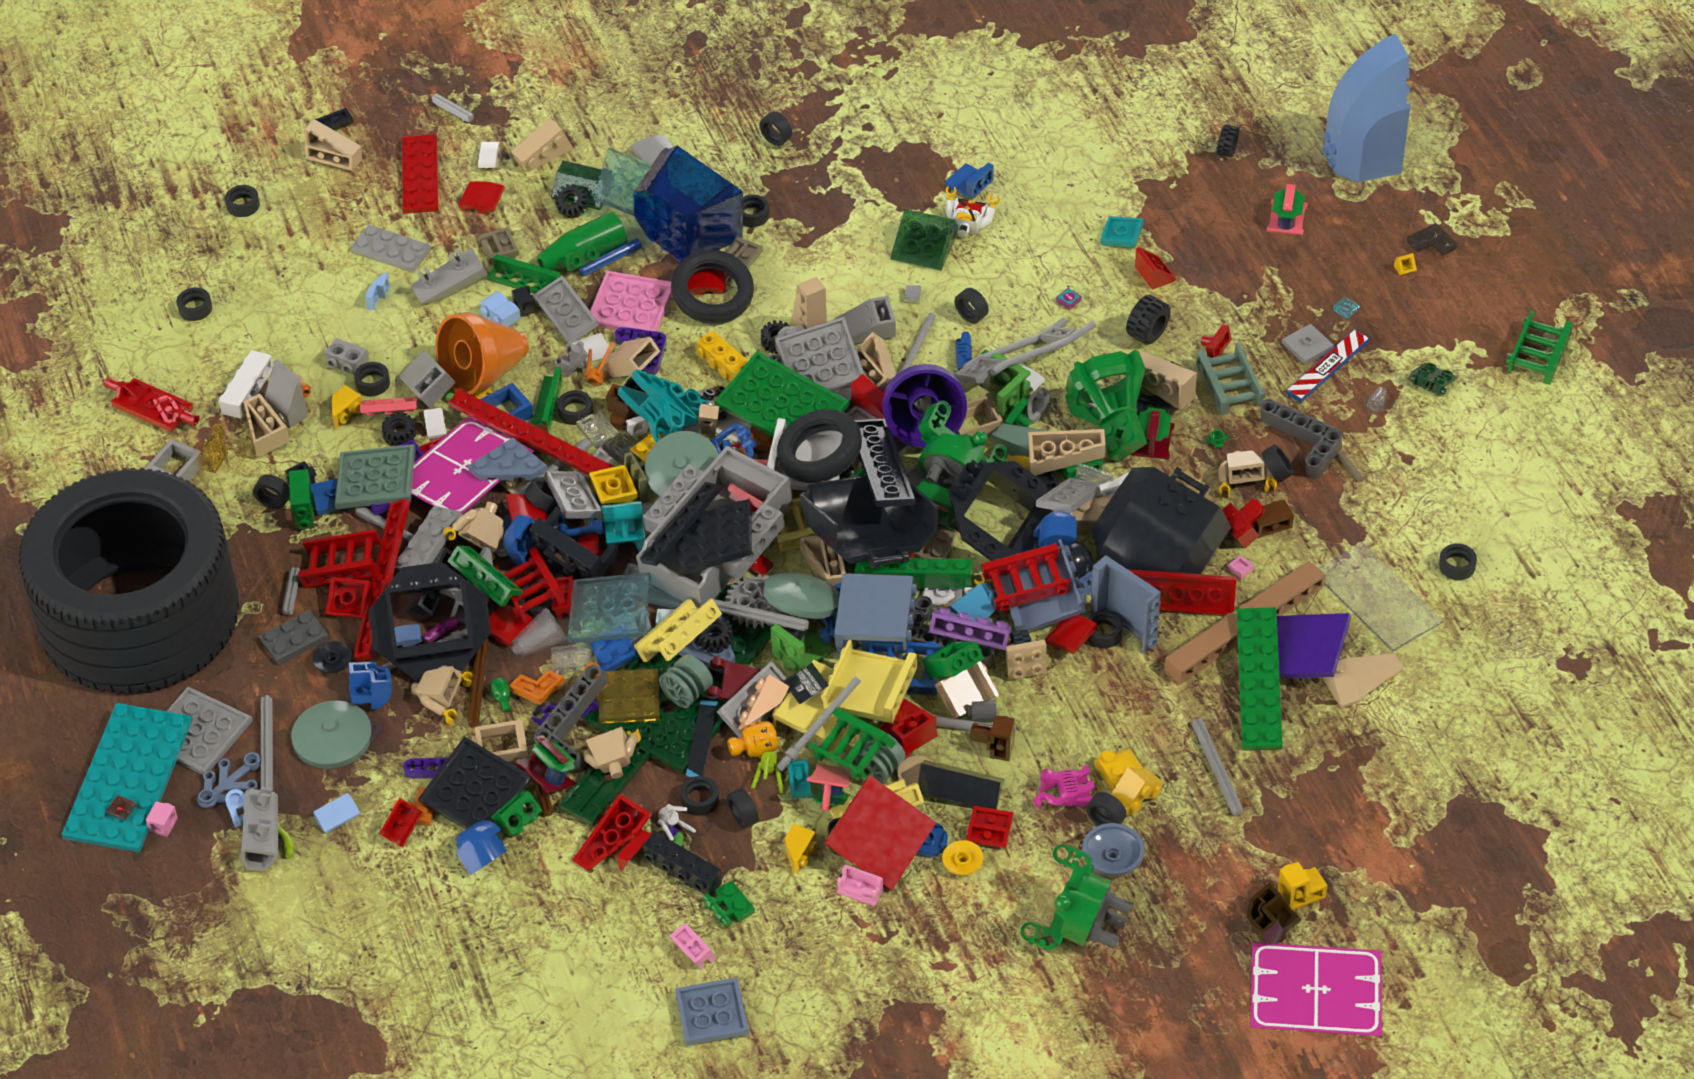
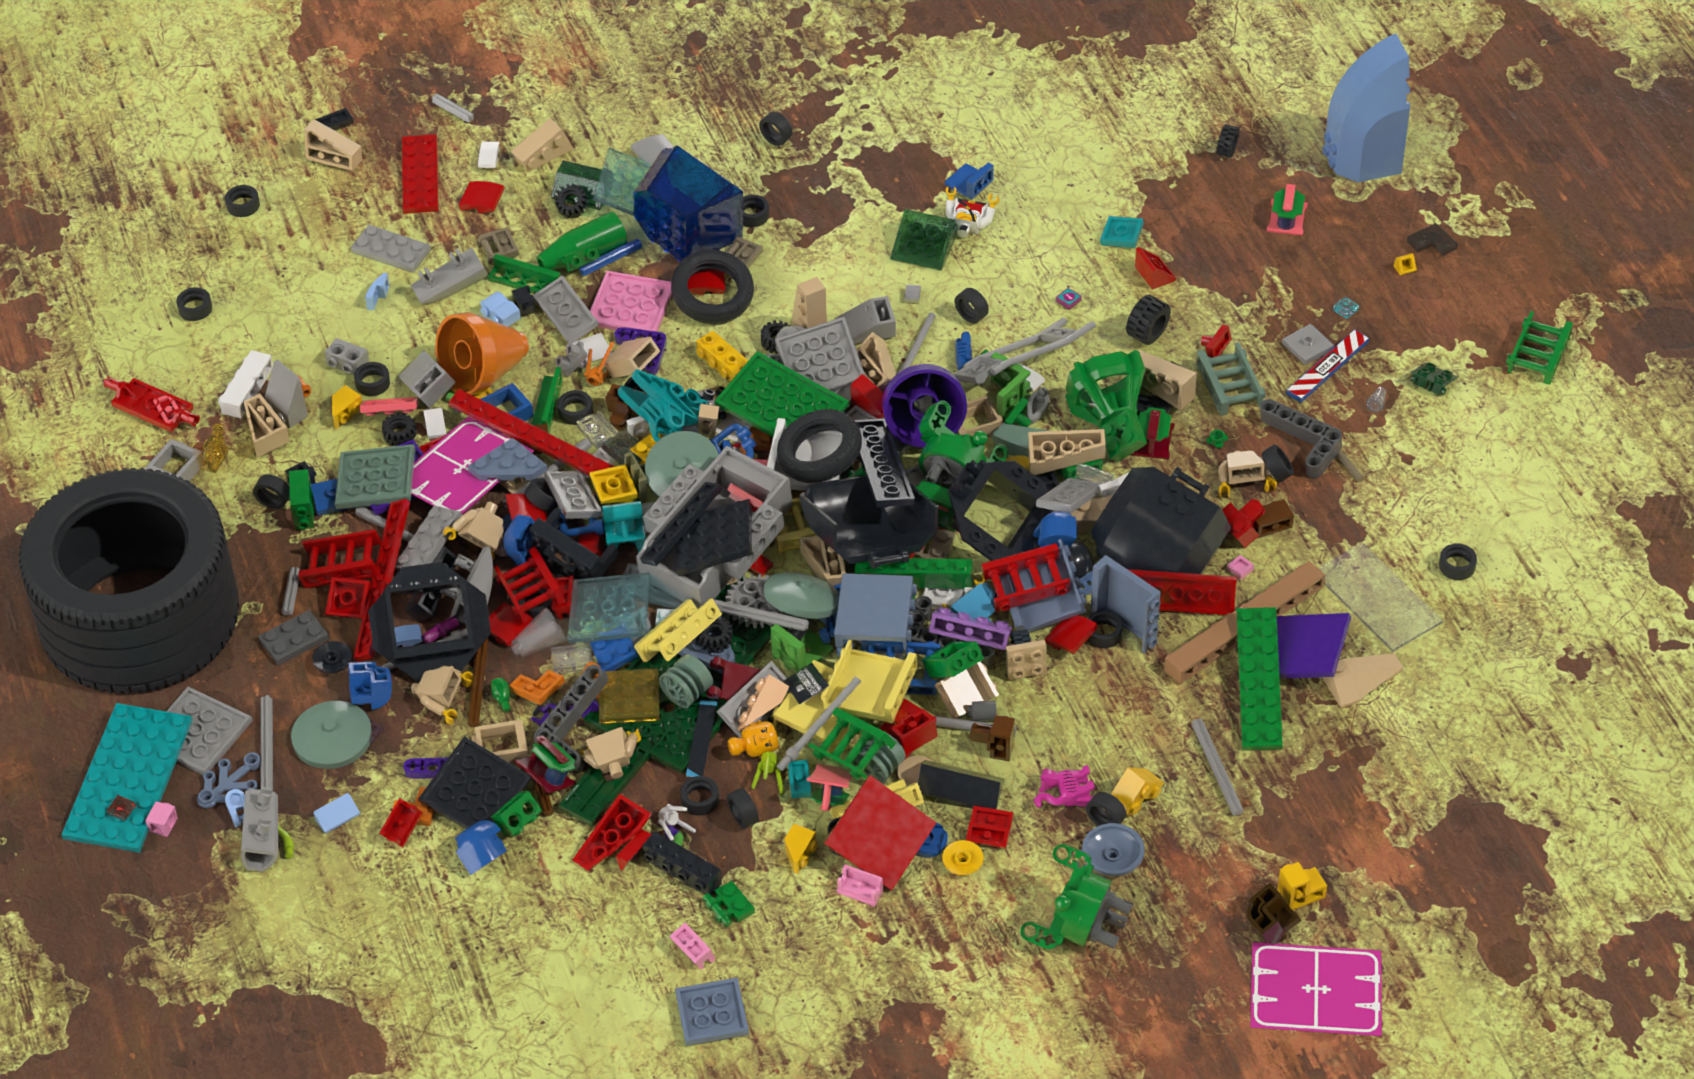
green fence [447,546,523,606] -> none
yellow slope [1094,748,1143,791] -> none

